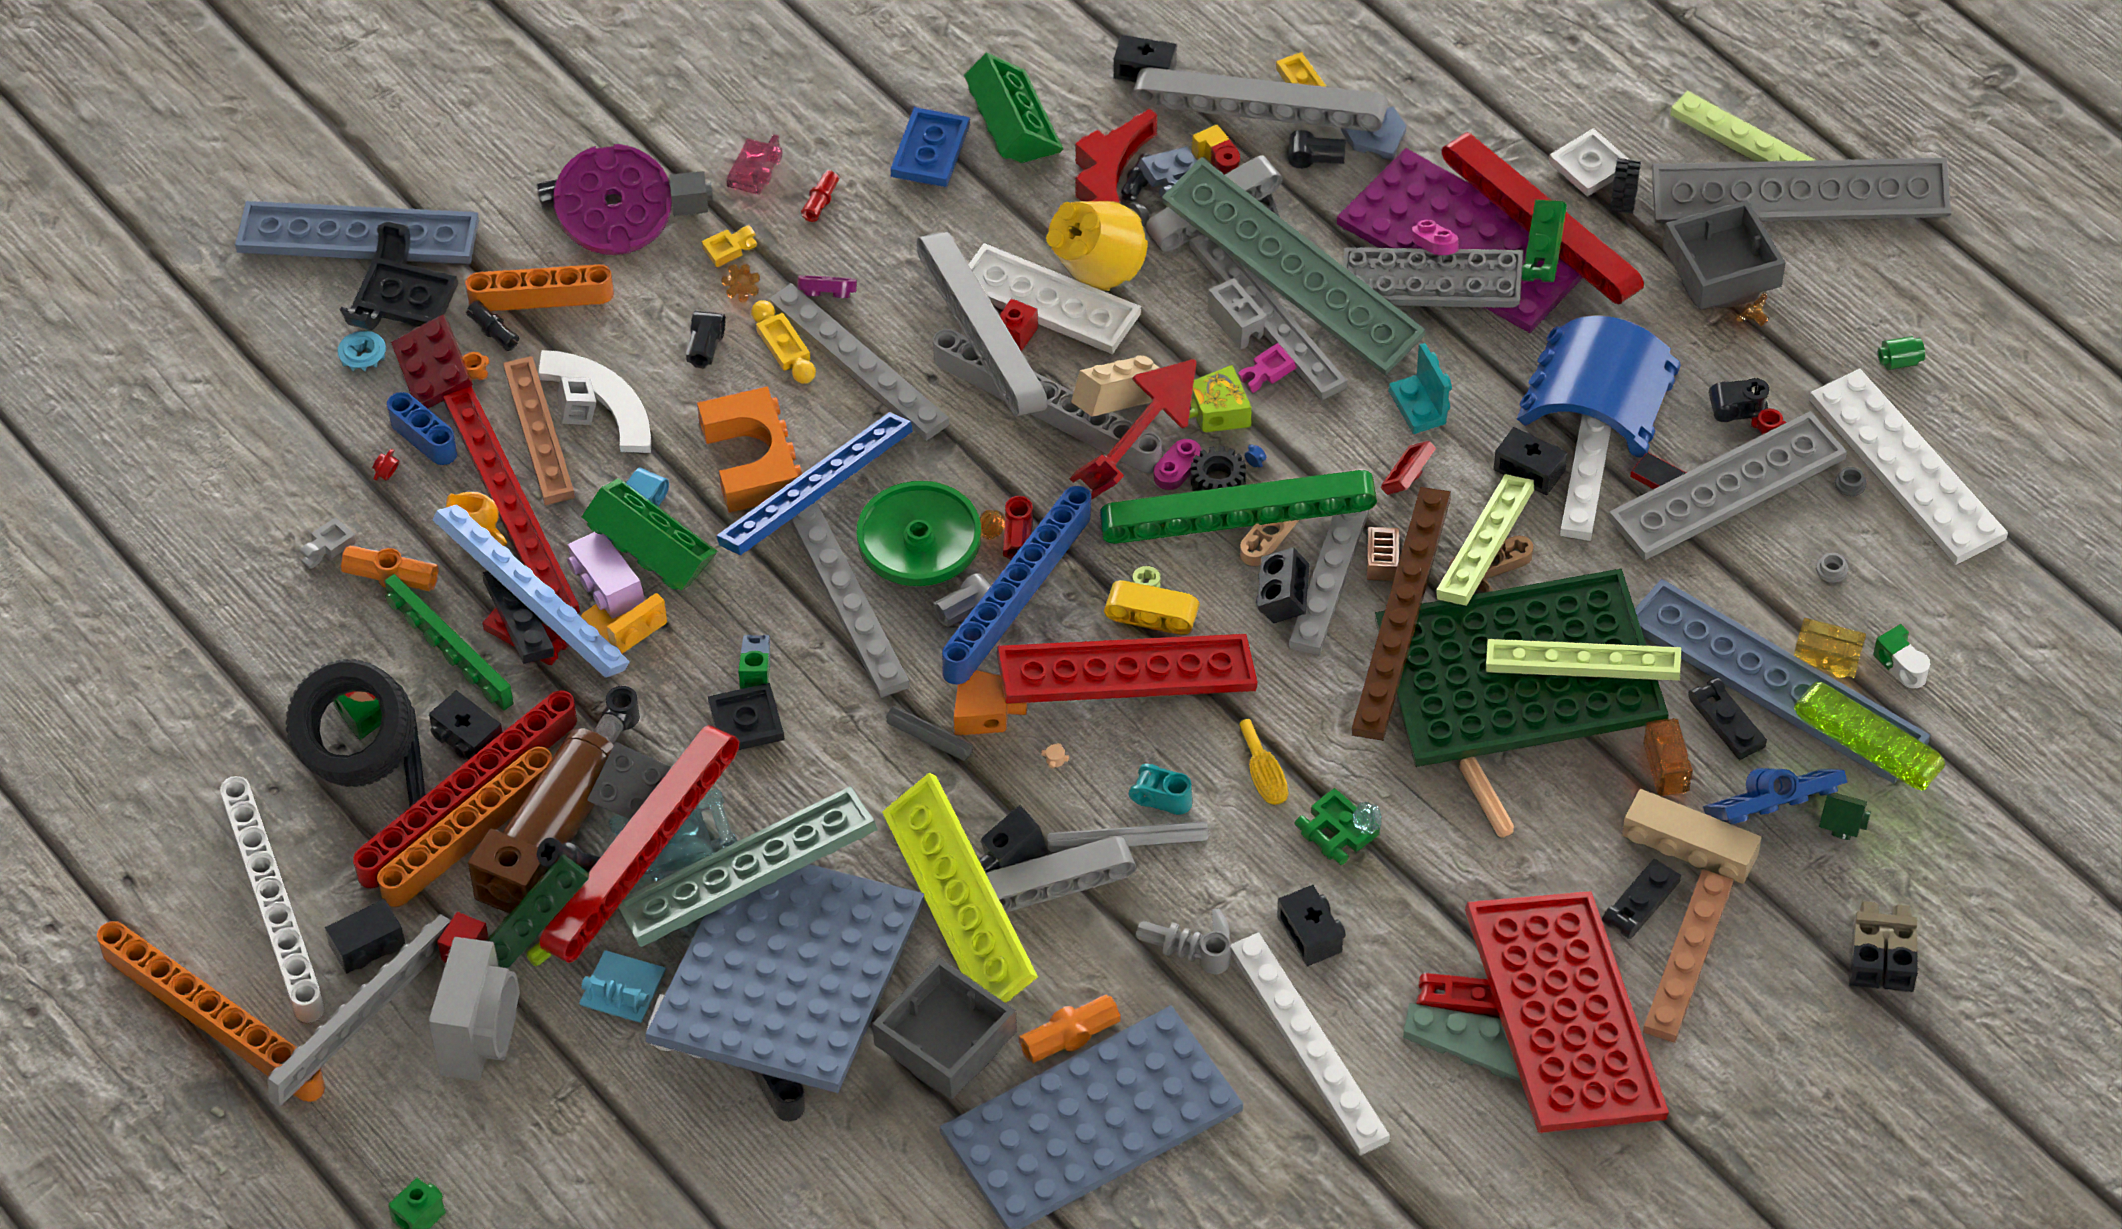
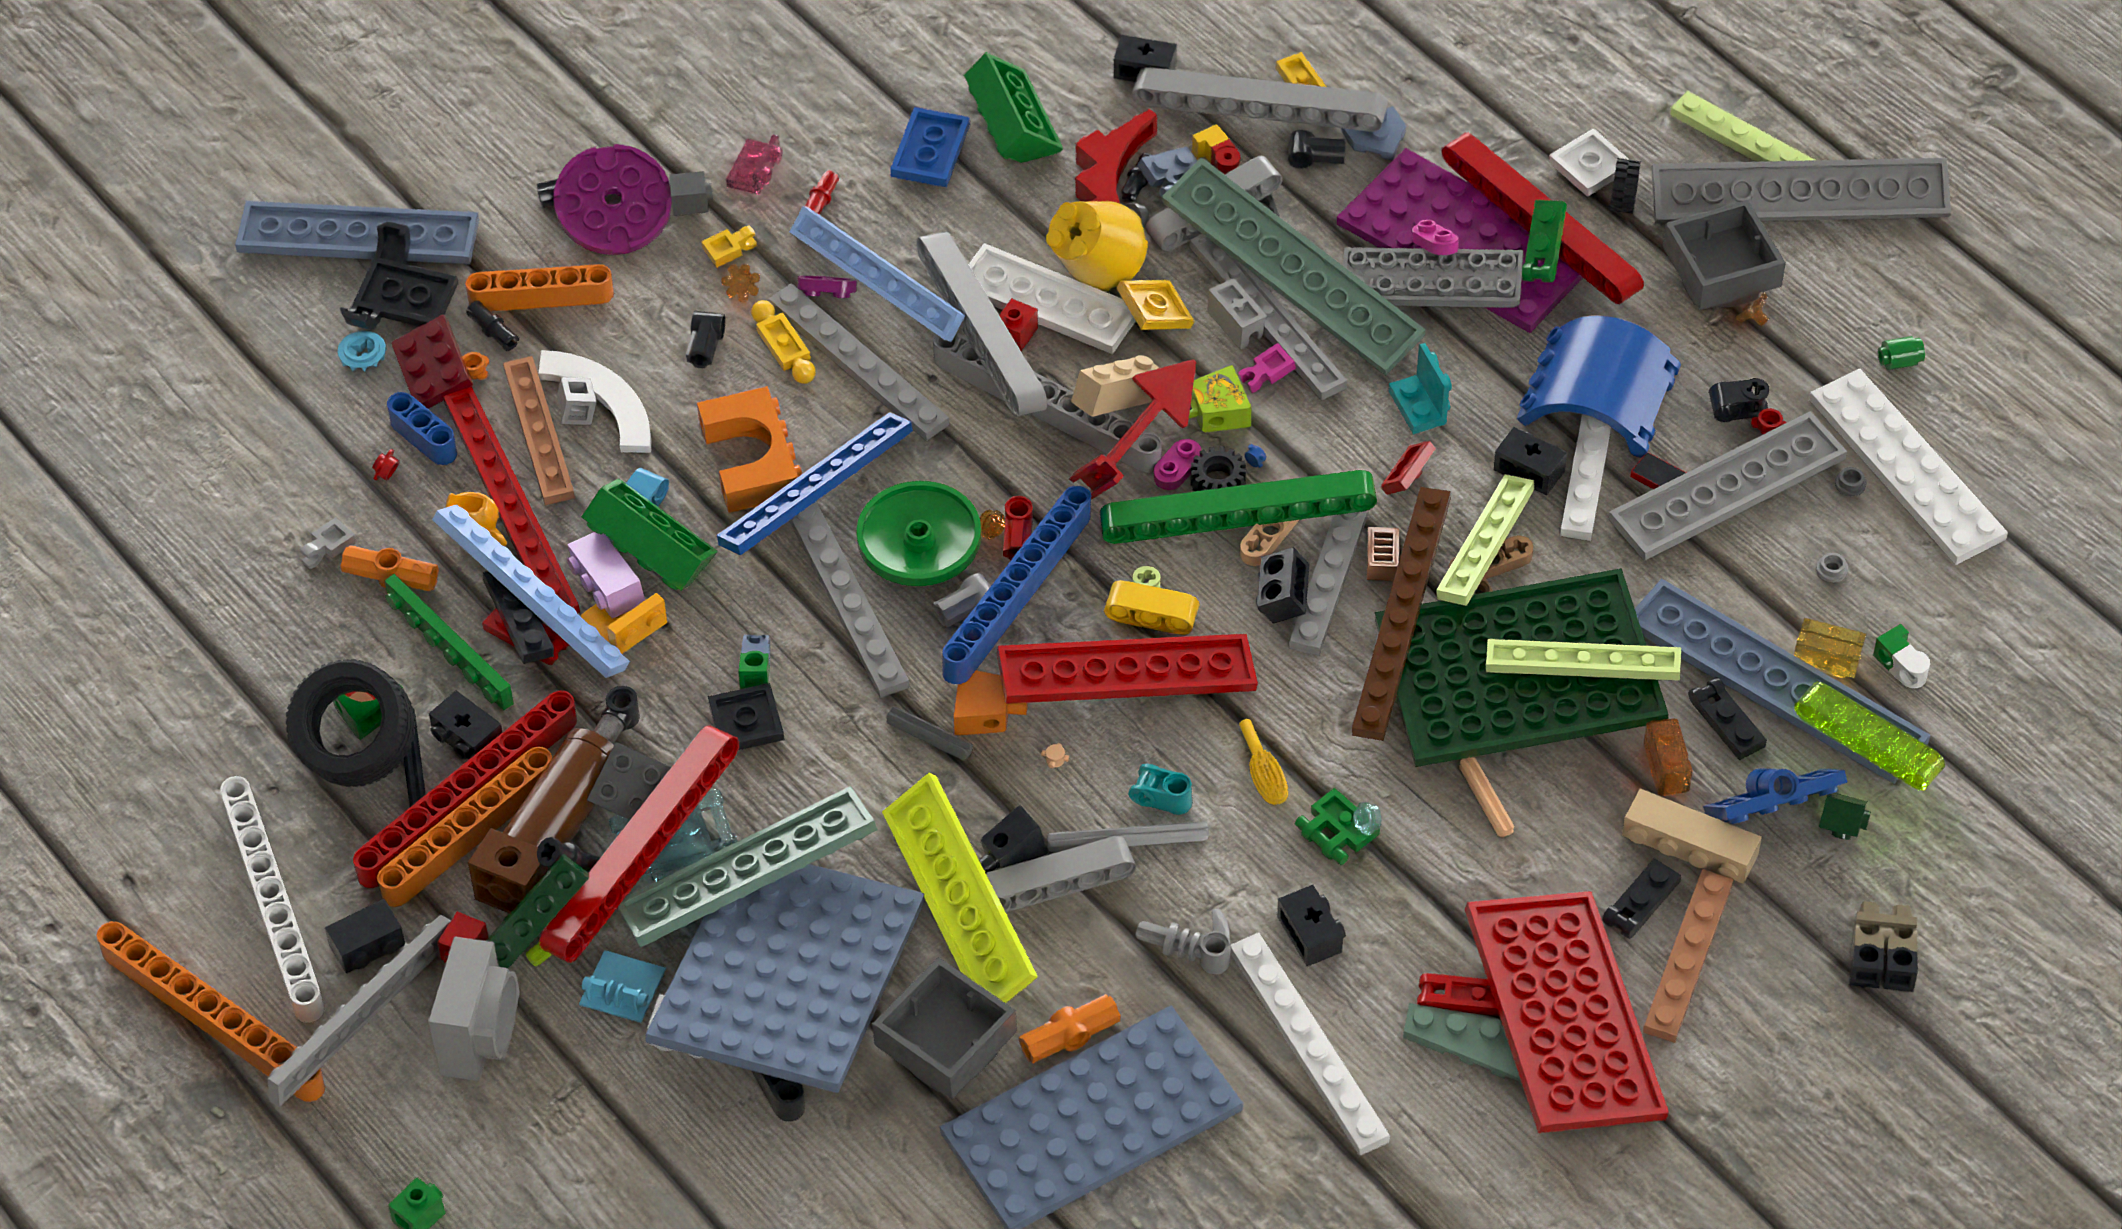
none -> light blue plate [790,206,965,342]
none -> yellow tile [1116,280,1194,330]

